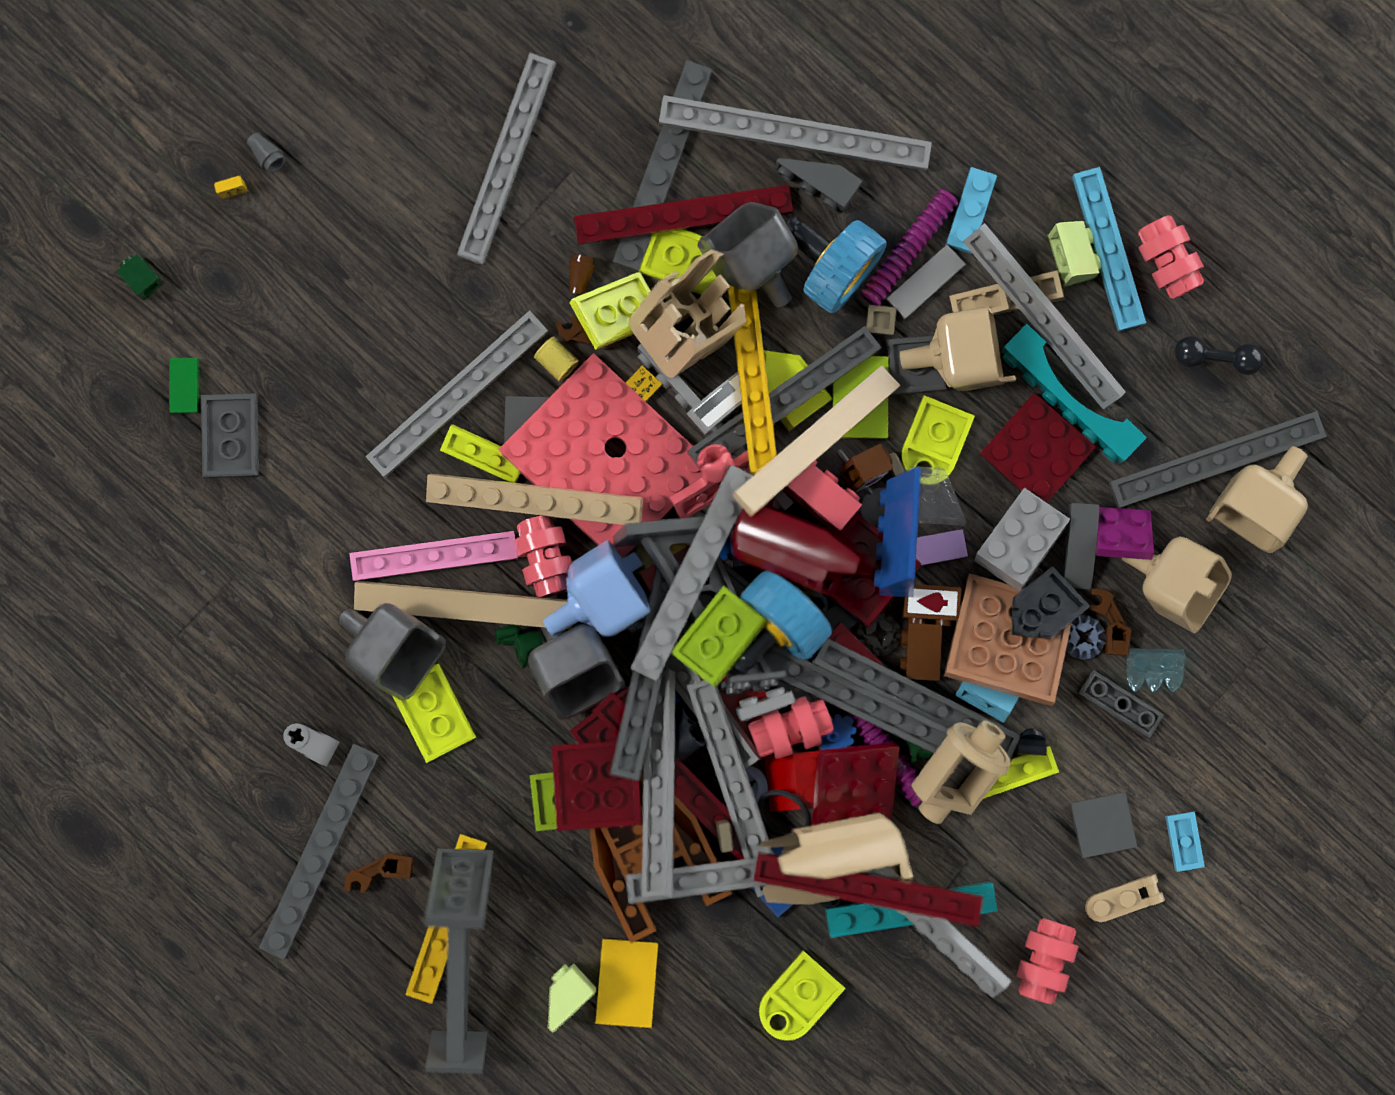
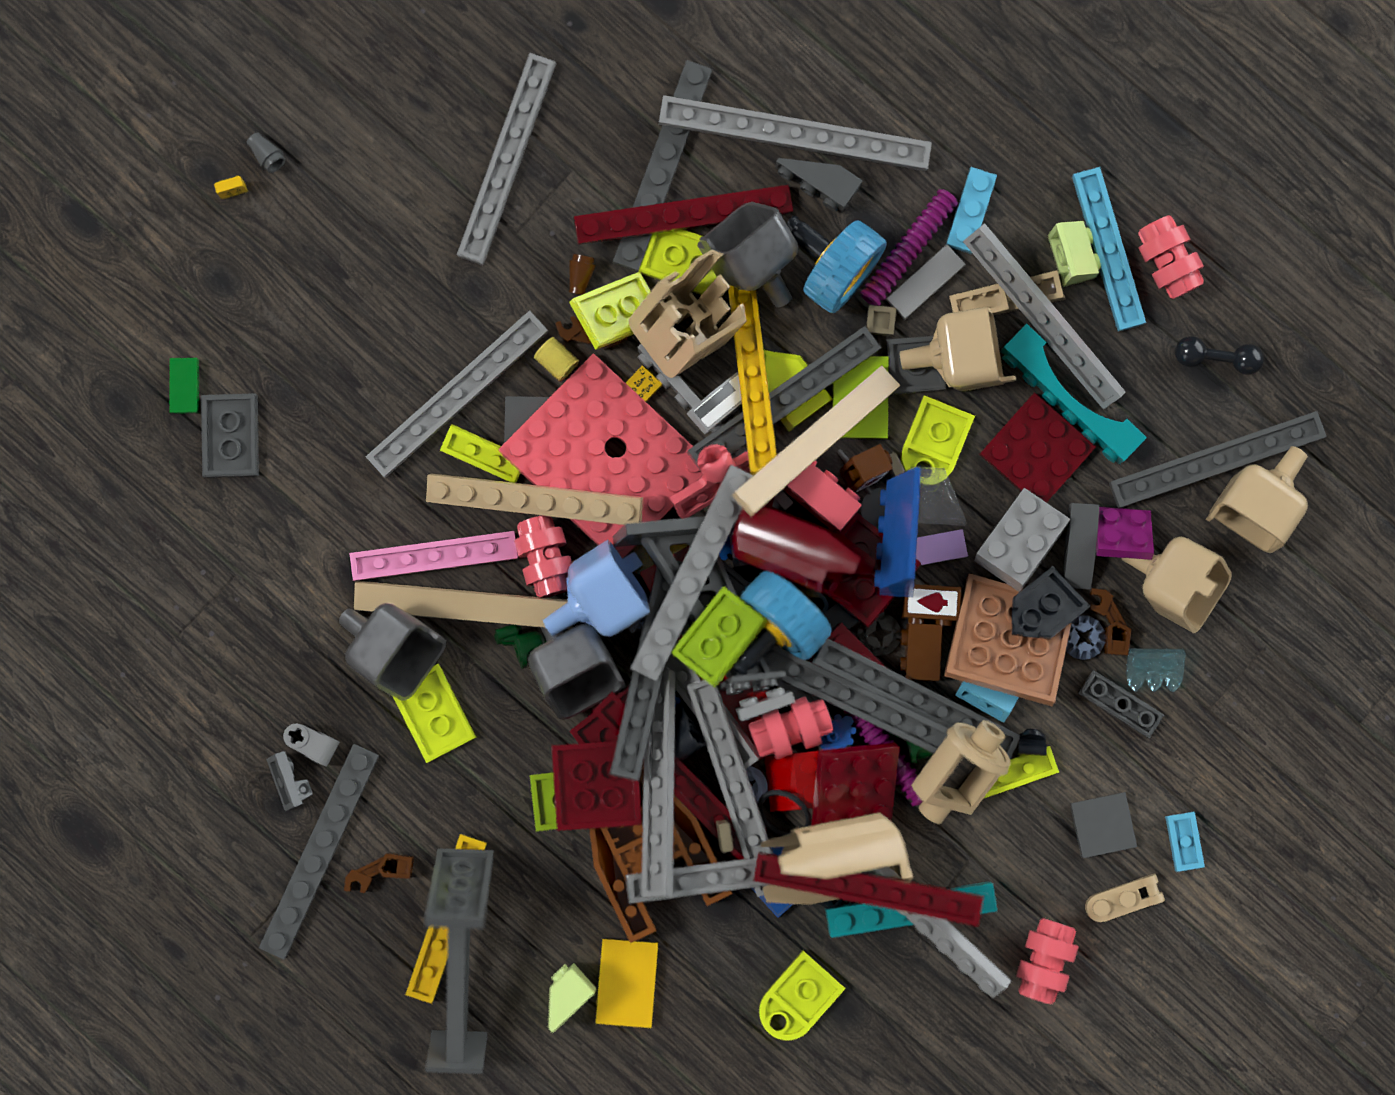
dark green brick [116,254,164,301] -> none
none -> dark grey hinge [266,751,313,811]

